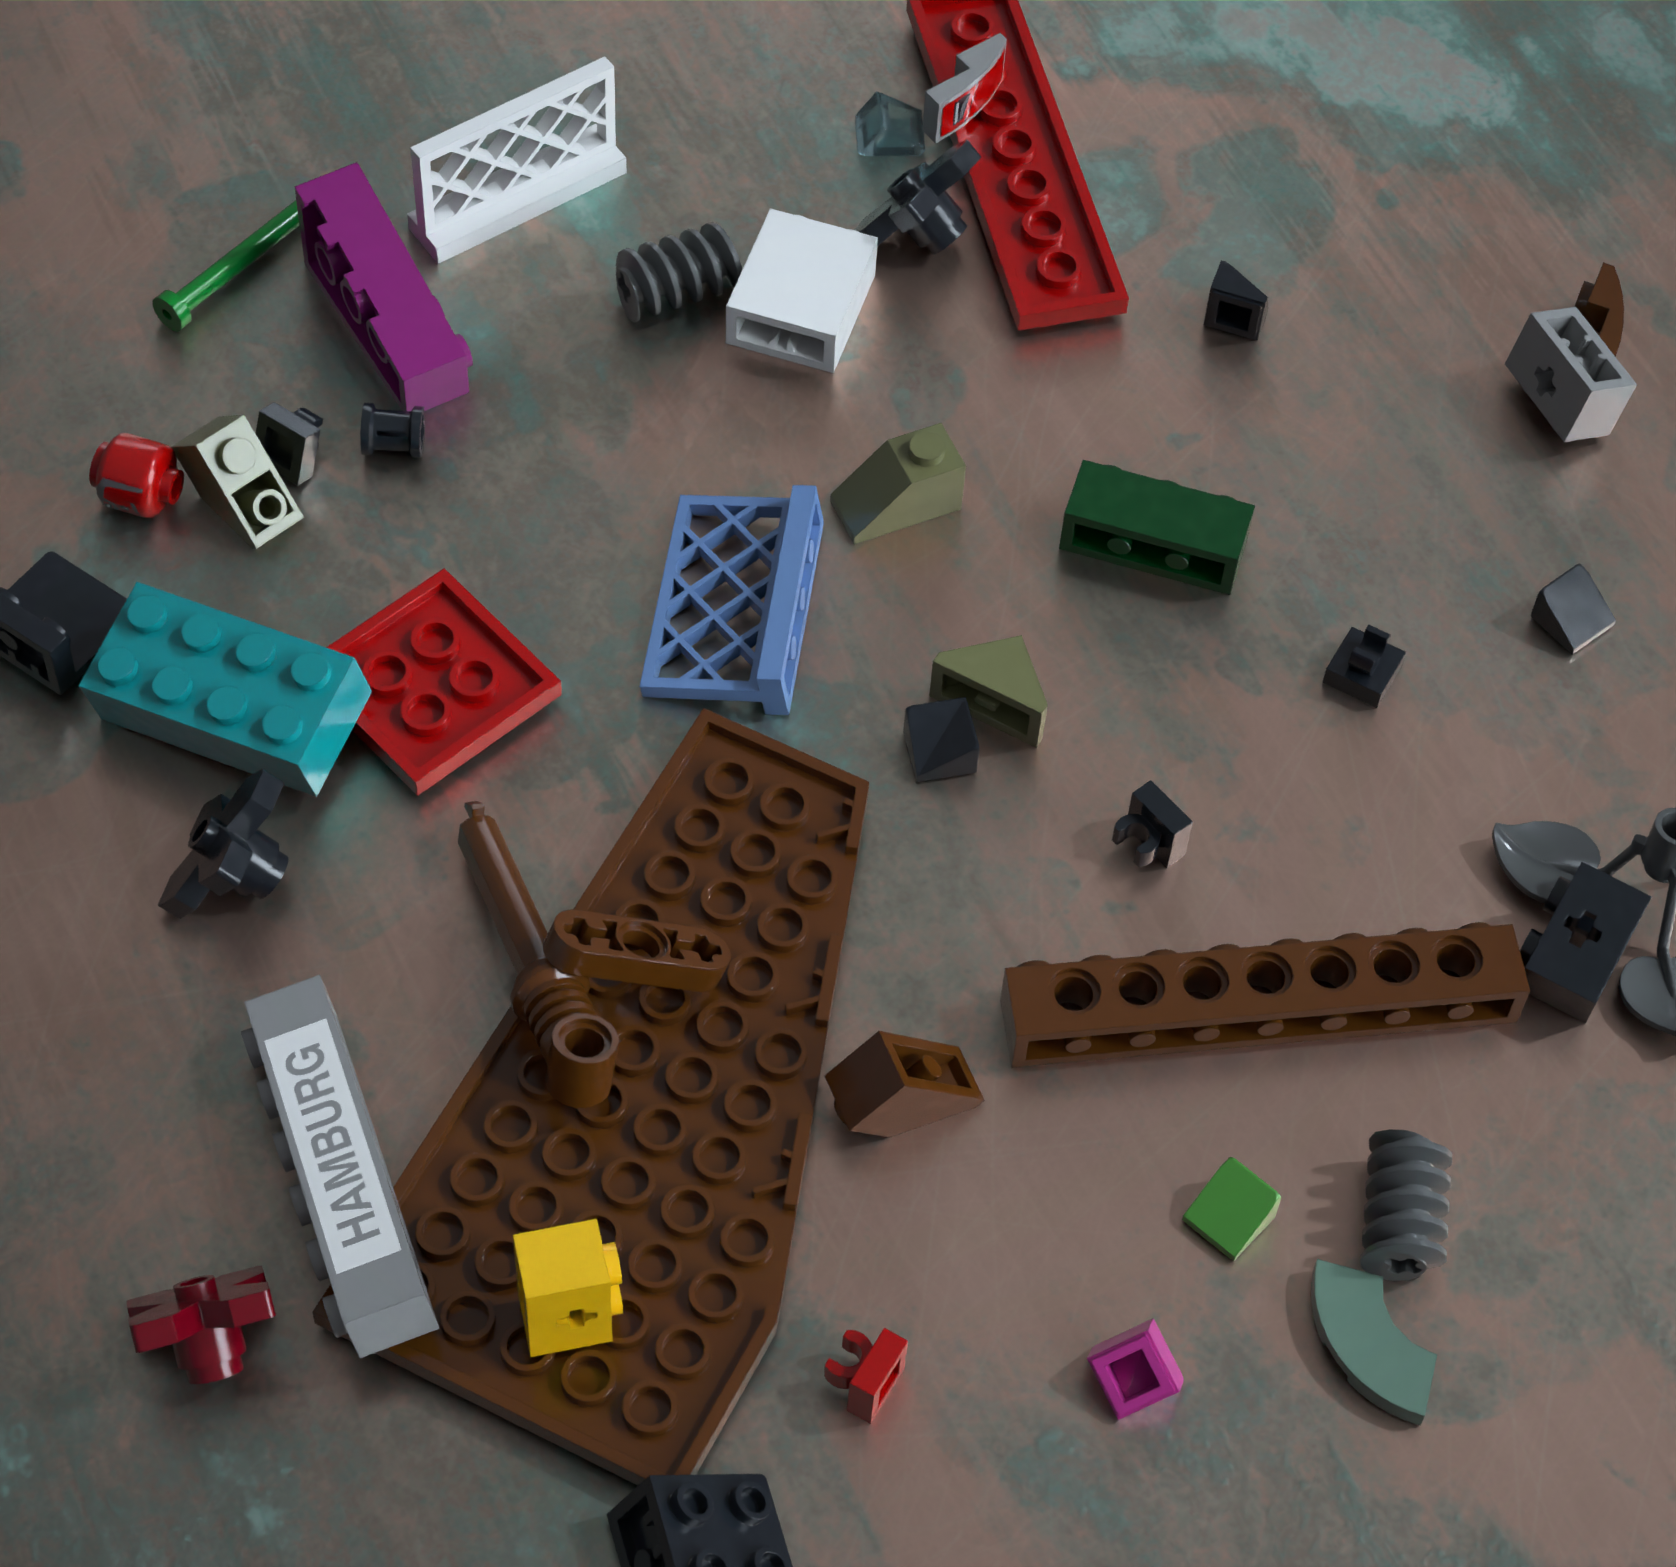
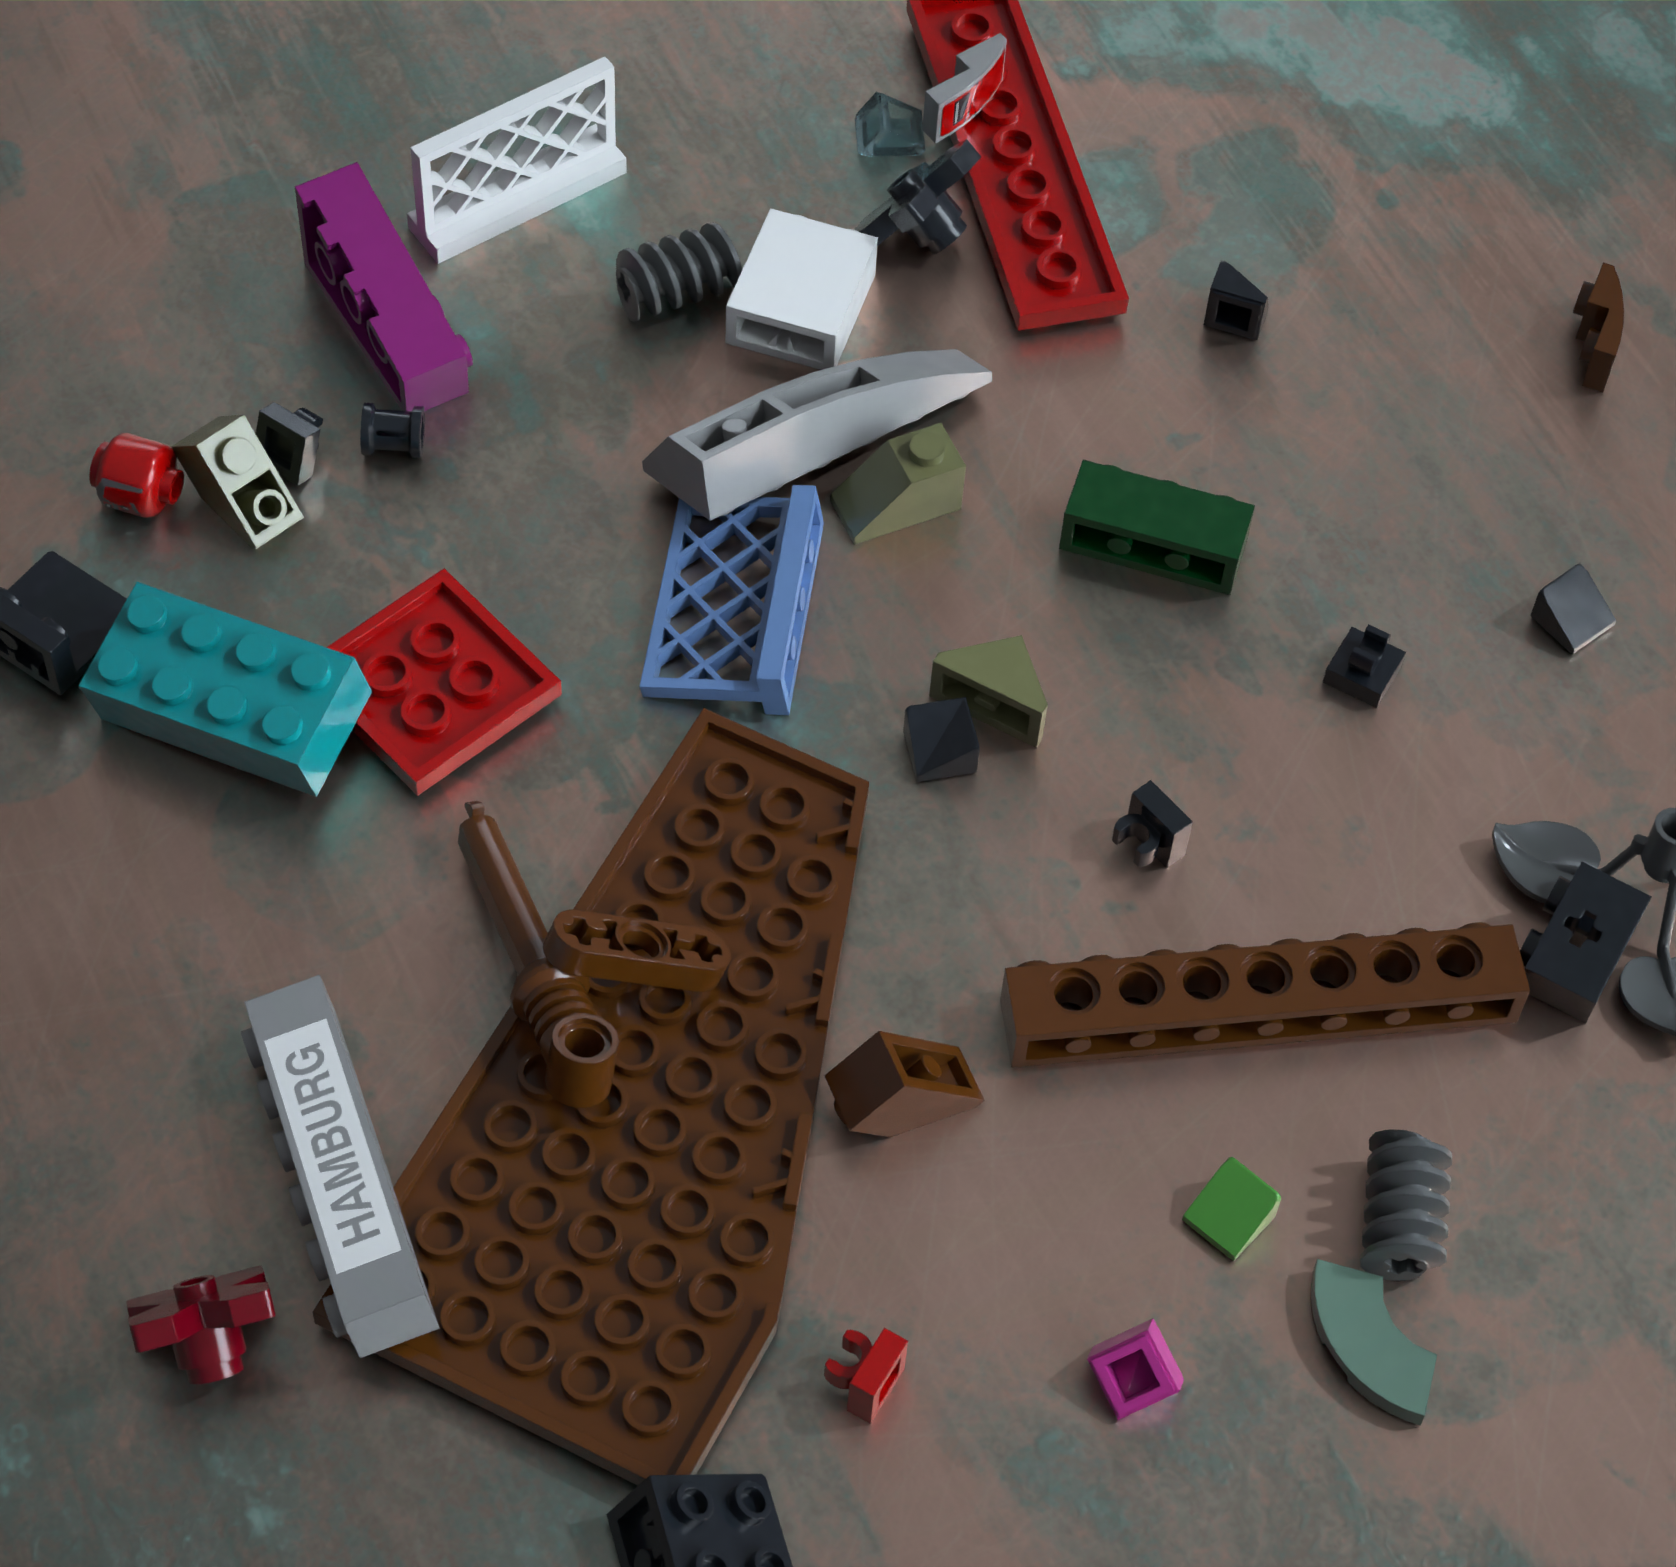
green bar [152,200,300,332] -> none
black plant [158,769,289,919] -> none
yellow brick [513,1219,623,1358] -> none
light grey brick [1505,307,1637,442] -> none
none -> light grey wedge [642,349,992,521]

